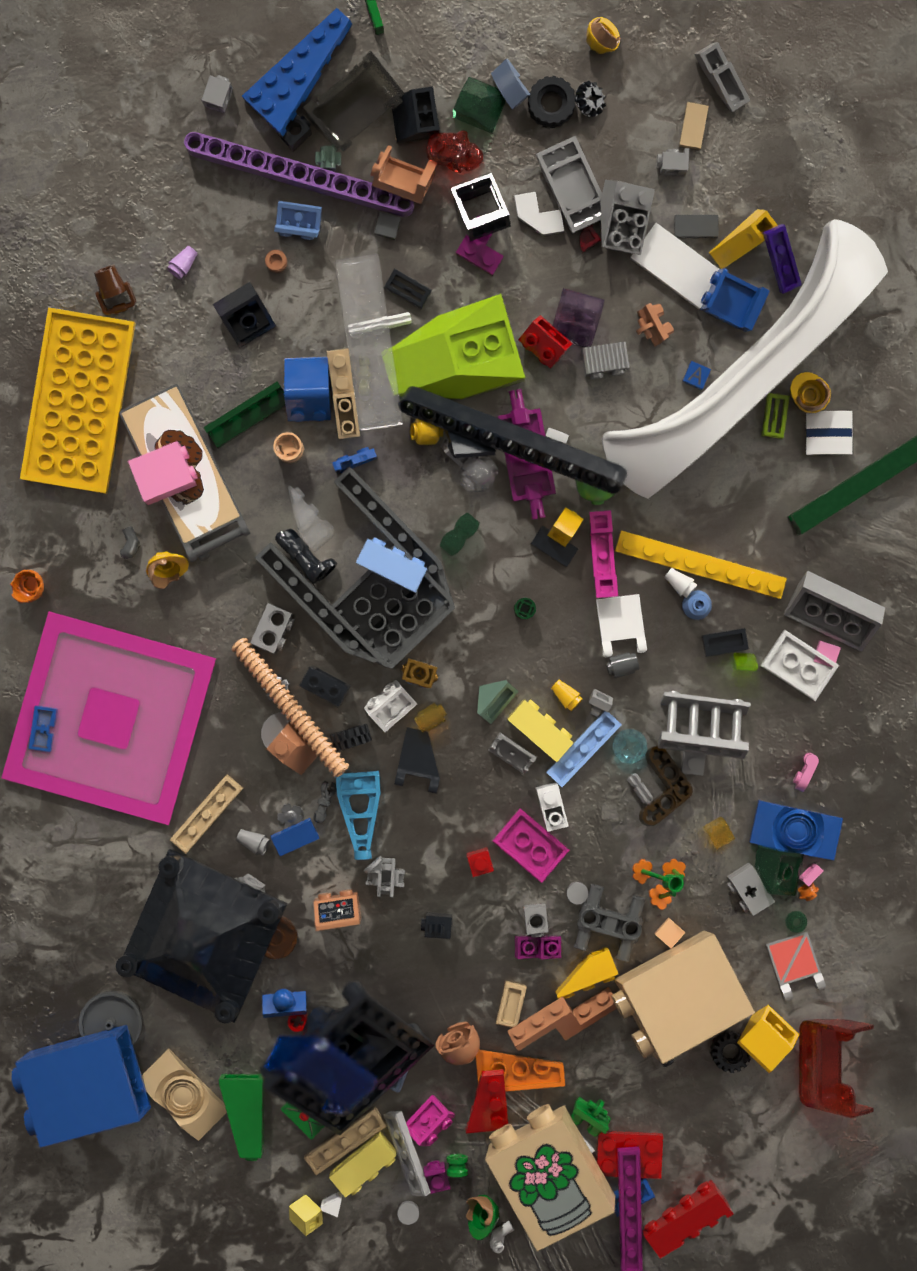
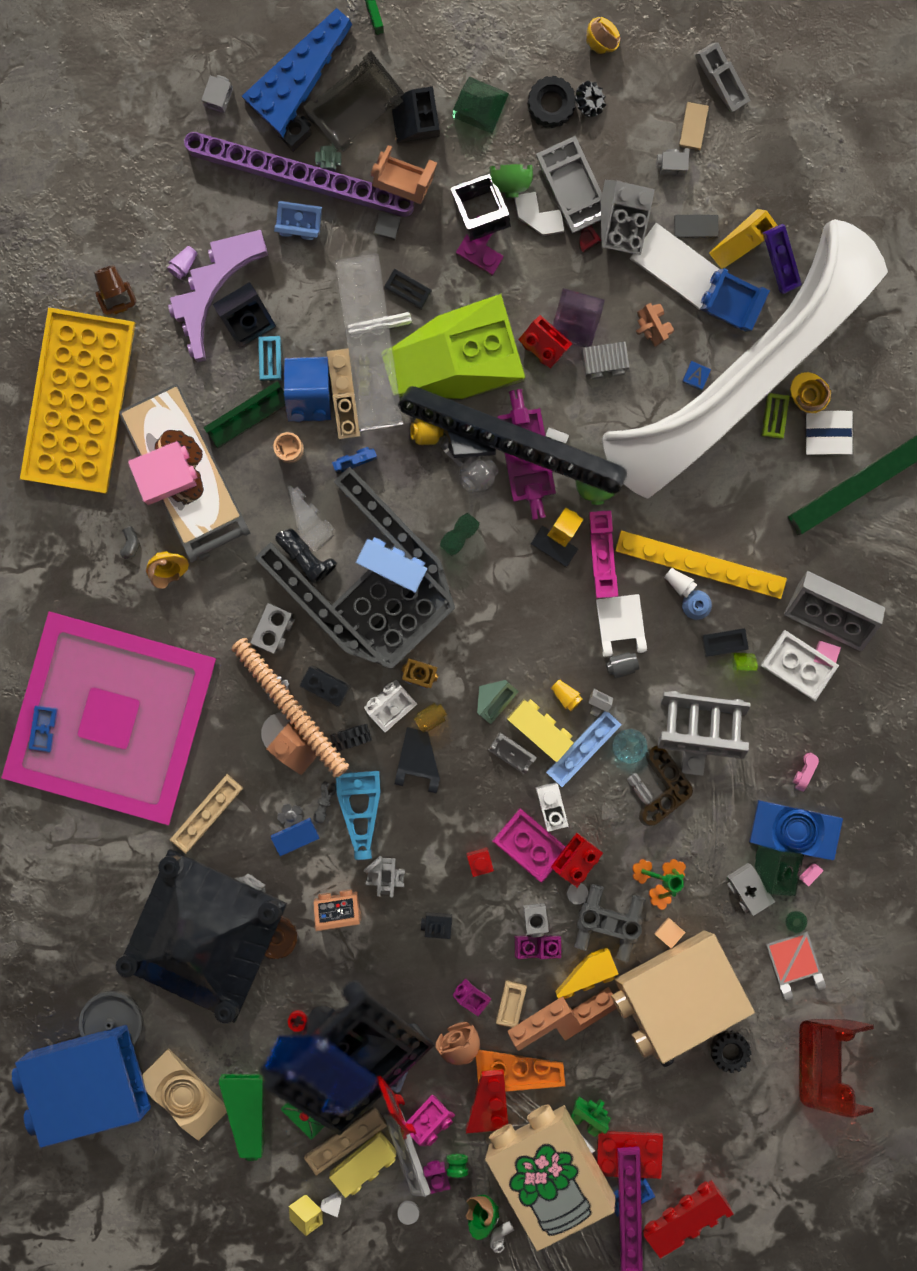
orange hair [10,570,44,603] -> none
light grey cone [236,829,270,855] -> none
blue tile [262,989,307,1018] -> none
nougat tile [265,250,287,273] -> none
clear red head [426,130,483,173] -> none
sand blue slope [491,59,531,109] -> none
dark green wheel [514,598,536,619] -> none
clear yellow slope [704,817,735,850] -> none
yellow slope [737,1005,799,1073] -> none
orange plate [798,883,819,901] -> none
none -> lavender arch [168,230,268,362]
none -> medium azure tile [258,336,282,381]
none -> red flag [377,1075,417,1140]
none -> magenta bracket [453,979,492,1017]
none -> bright green cylinder [489,164,533,198]
none -> red brick [551,833,603,888]

